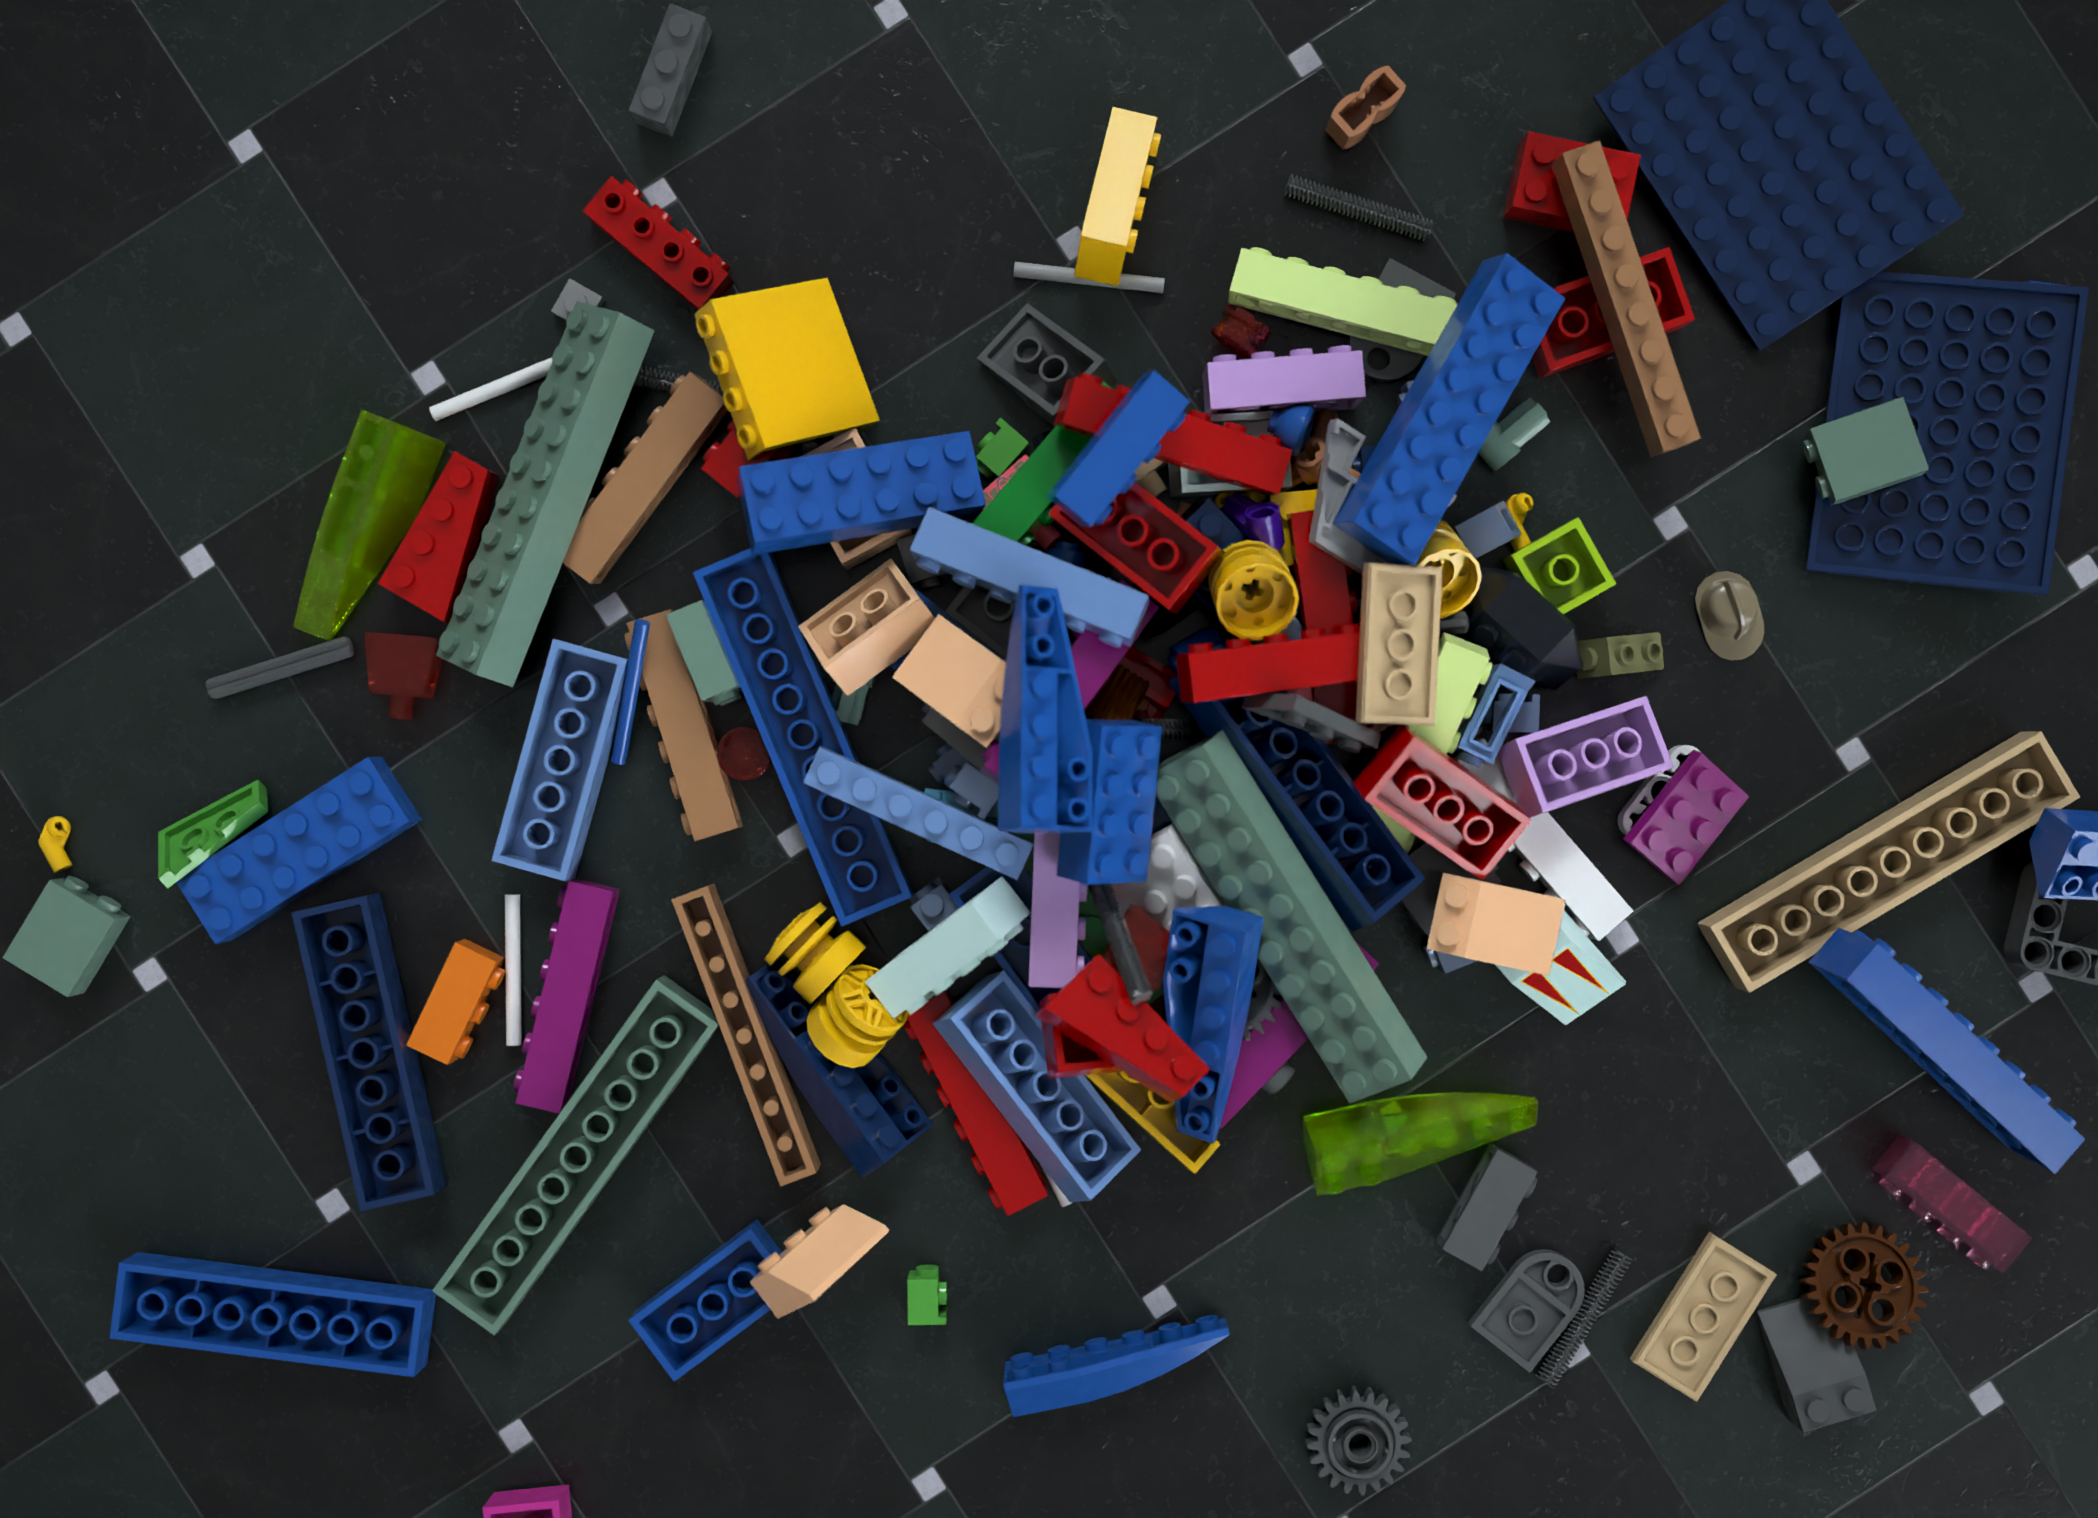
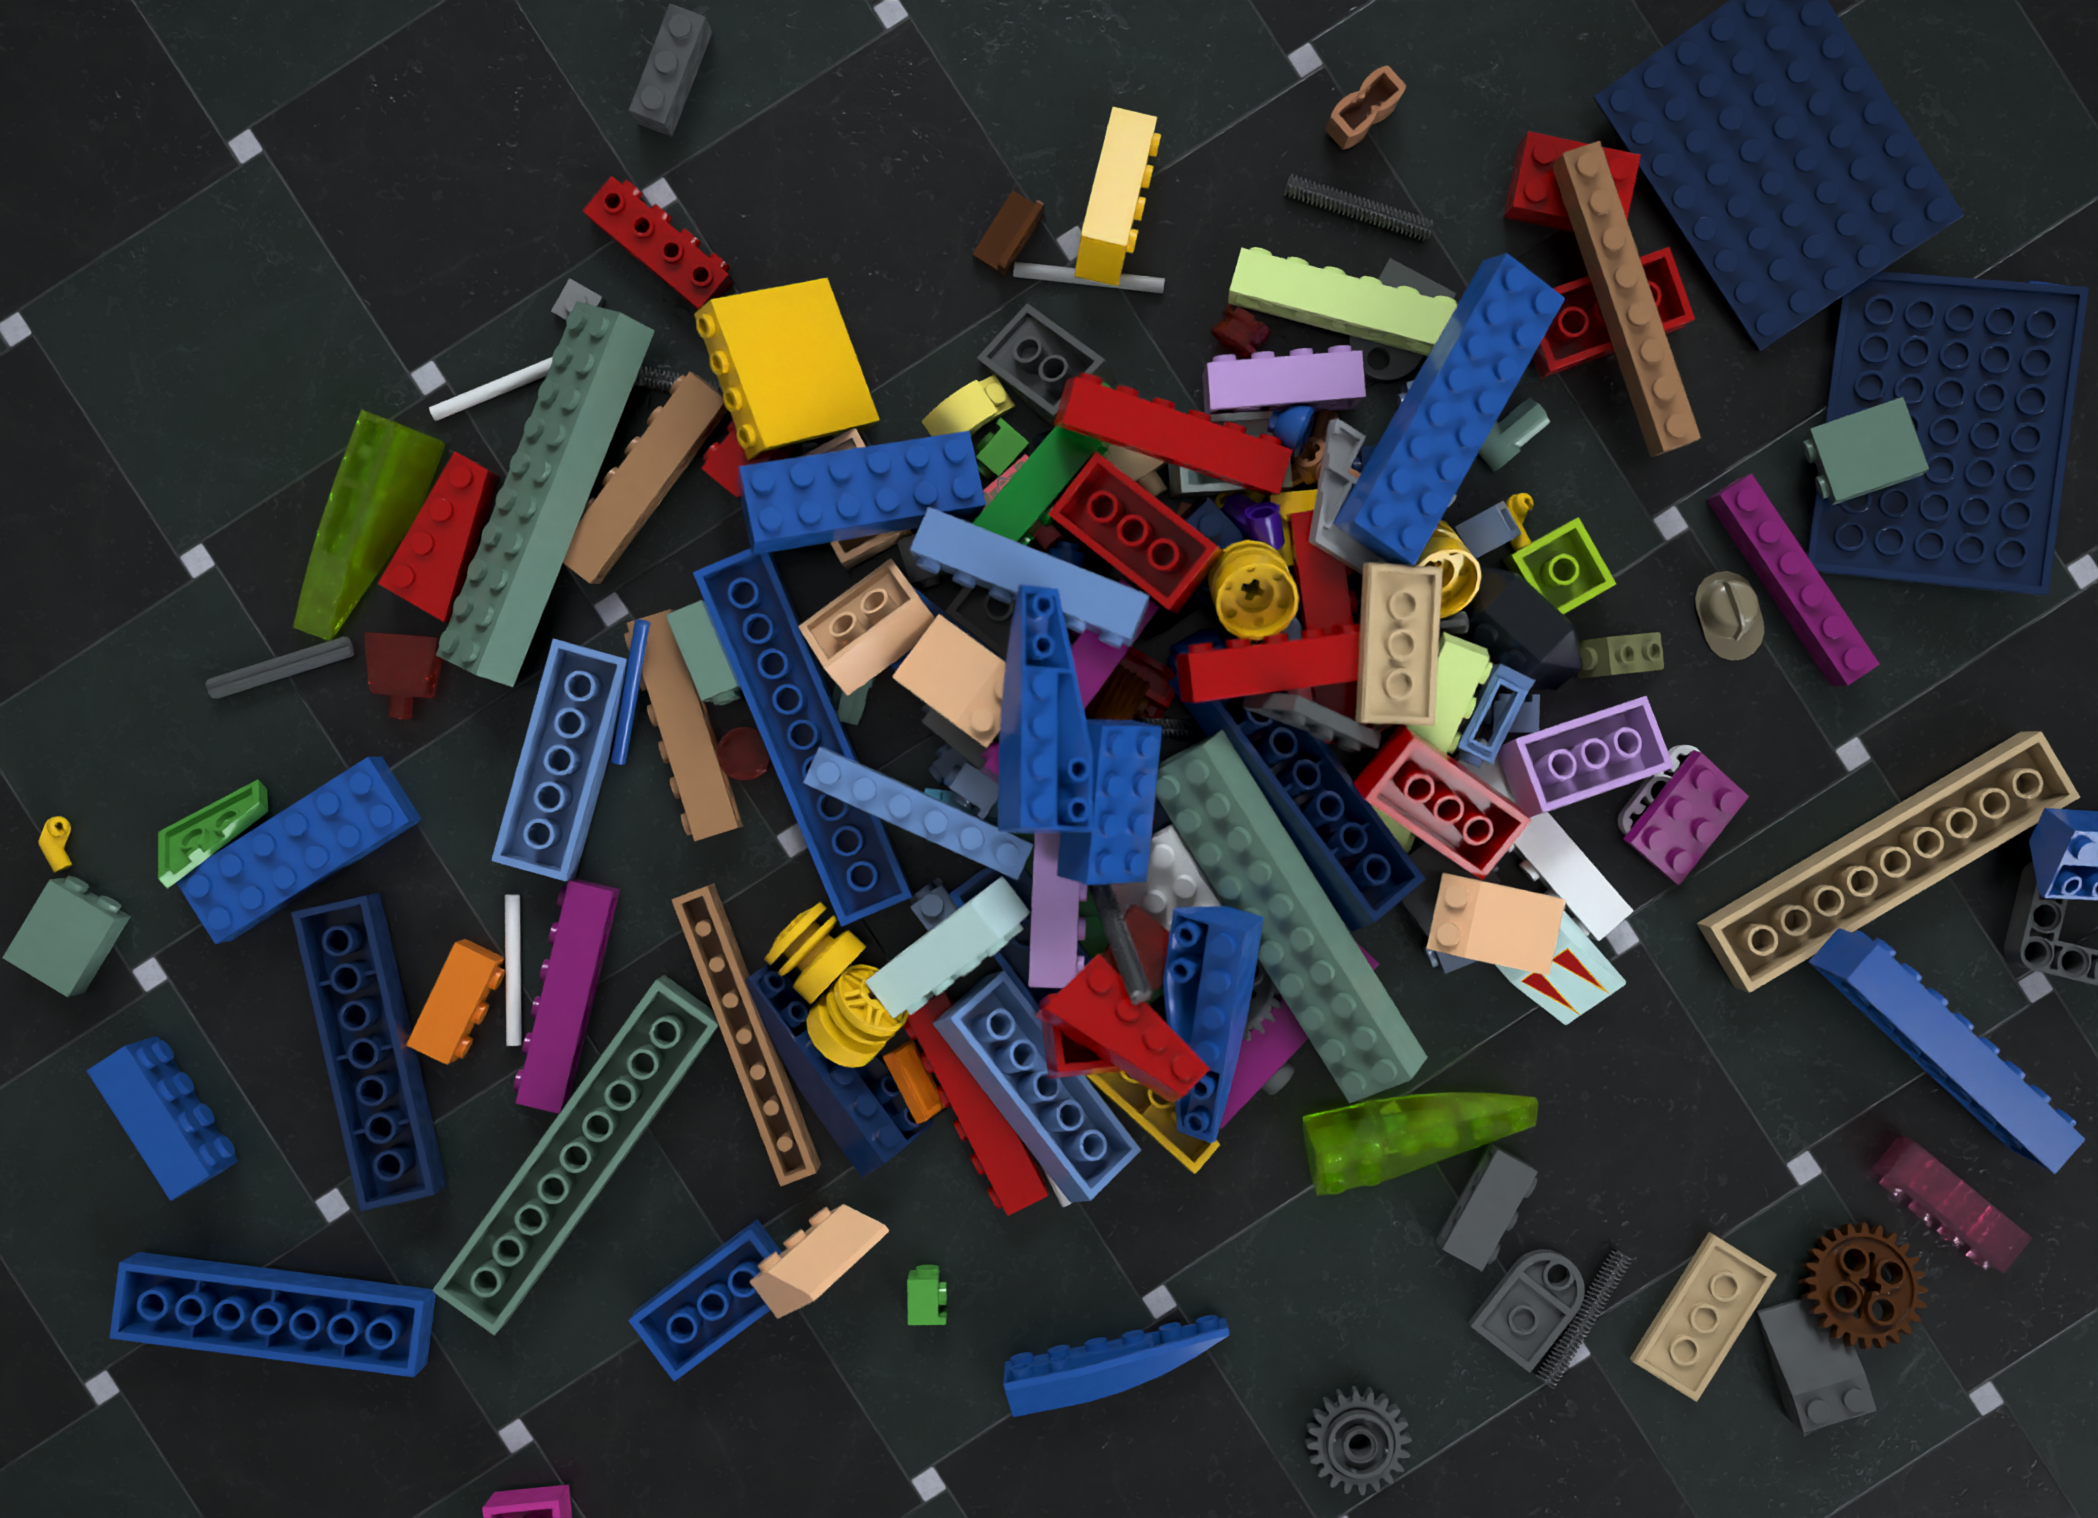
blue brick [1046,370,1190,527] -> none
none -> blue brick [87,1036,238,1201]
none -> orange tile [883,1039,945,1124]
none -> light yellow brick [922,374,1015,436]
none -> reddish brown panel [972,191,1045,278]
none -> magenta brick [1706,474,1879,687]

